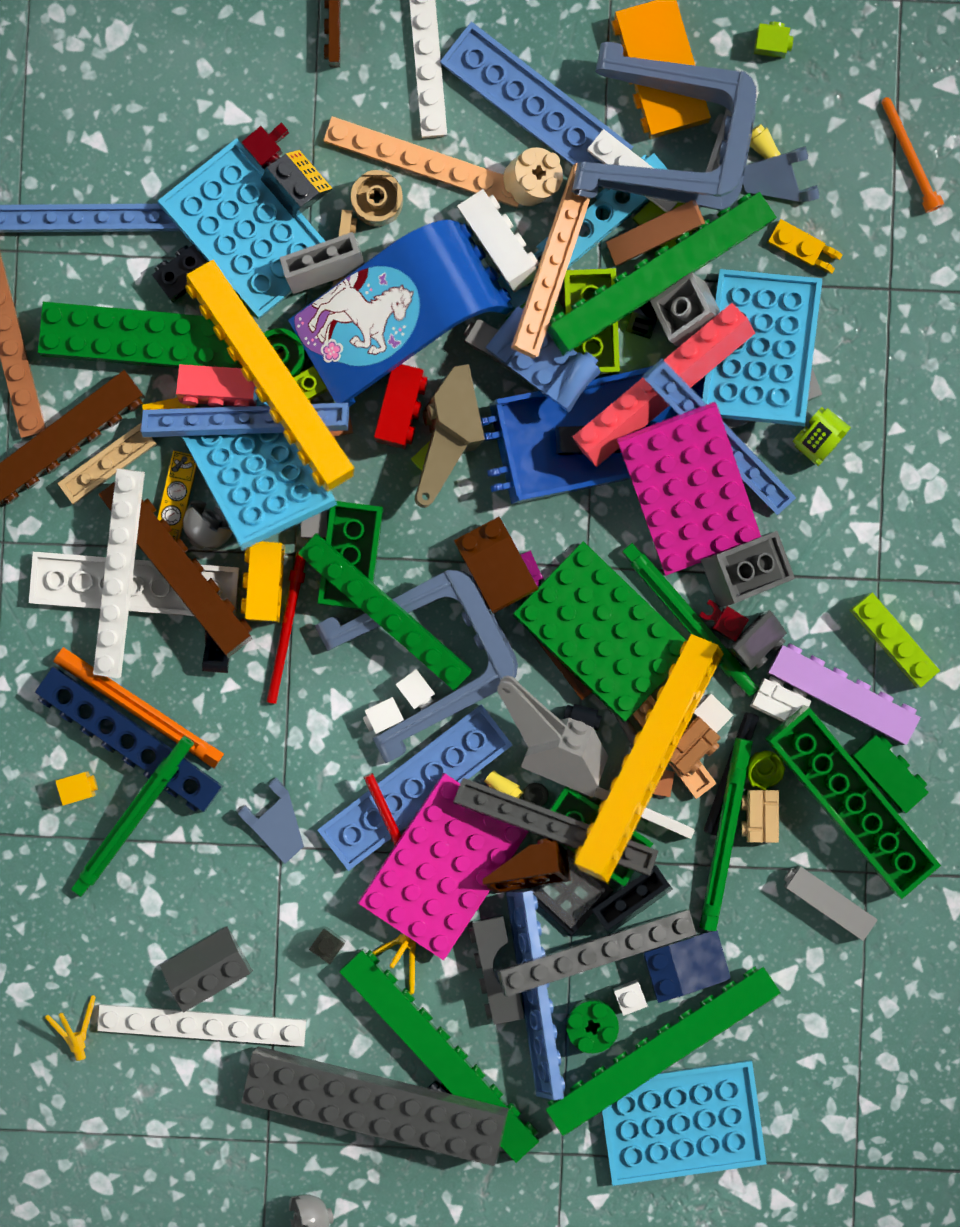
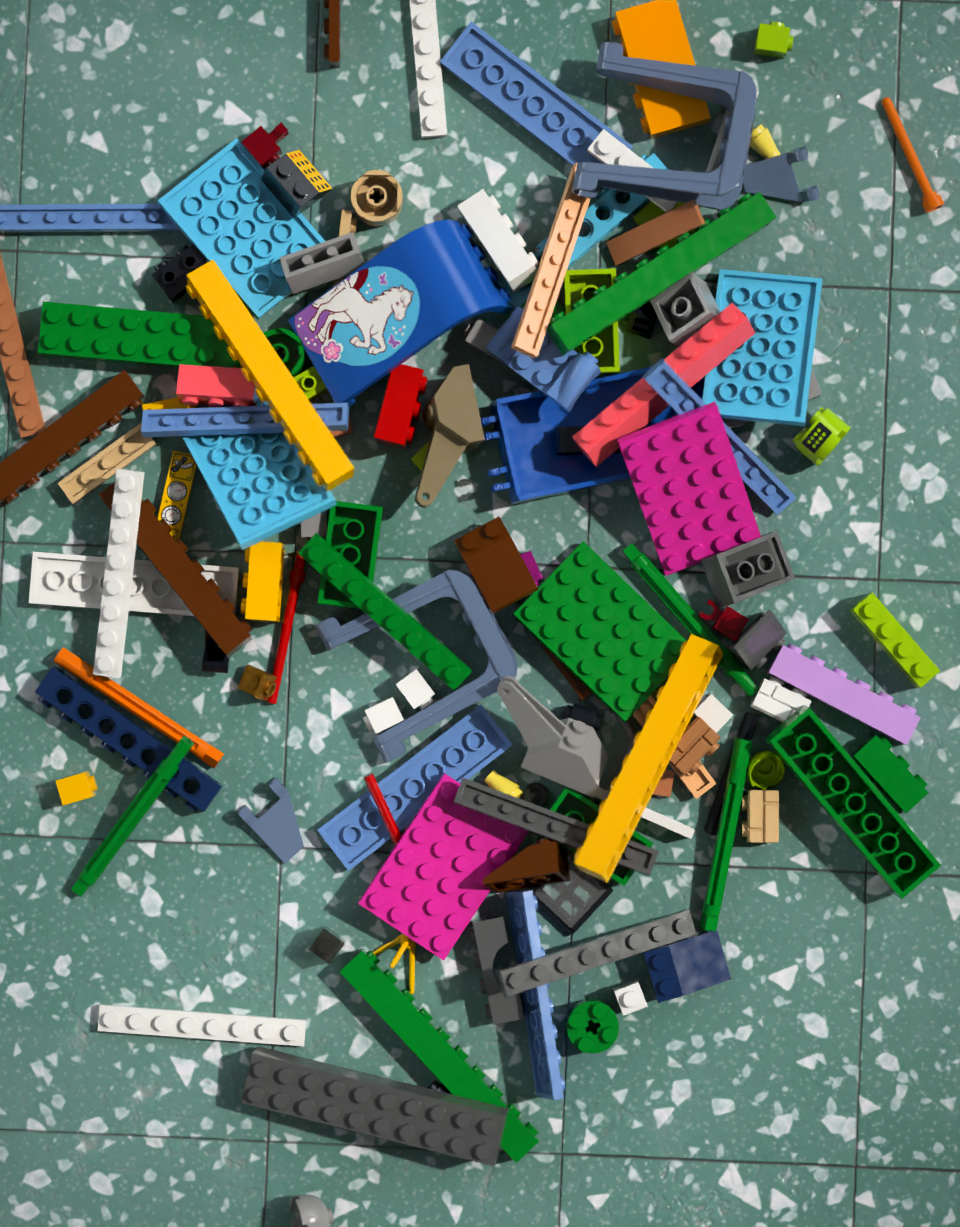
yellow plant [45,995,96,1061] -> none
dark grey slope [160,926,253,1013] -> none
light grey cylinder [183,500,233,549] -> none
light nougat plate [324,116,519,208] -> none
tan brick [503,147,563,206] -> none
green brick [546,966,781,1137] -> none
black brick [592,865,673,934] -> none
medium azure plate [602,1060,767,1186] -> none
yellow hinge [768,219,842,274] -> none
light grey brick [783,865,878,941] -> none
none -> pearl gold bracket [238,664,277,700]

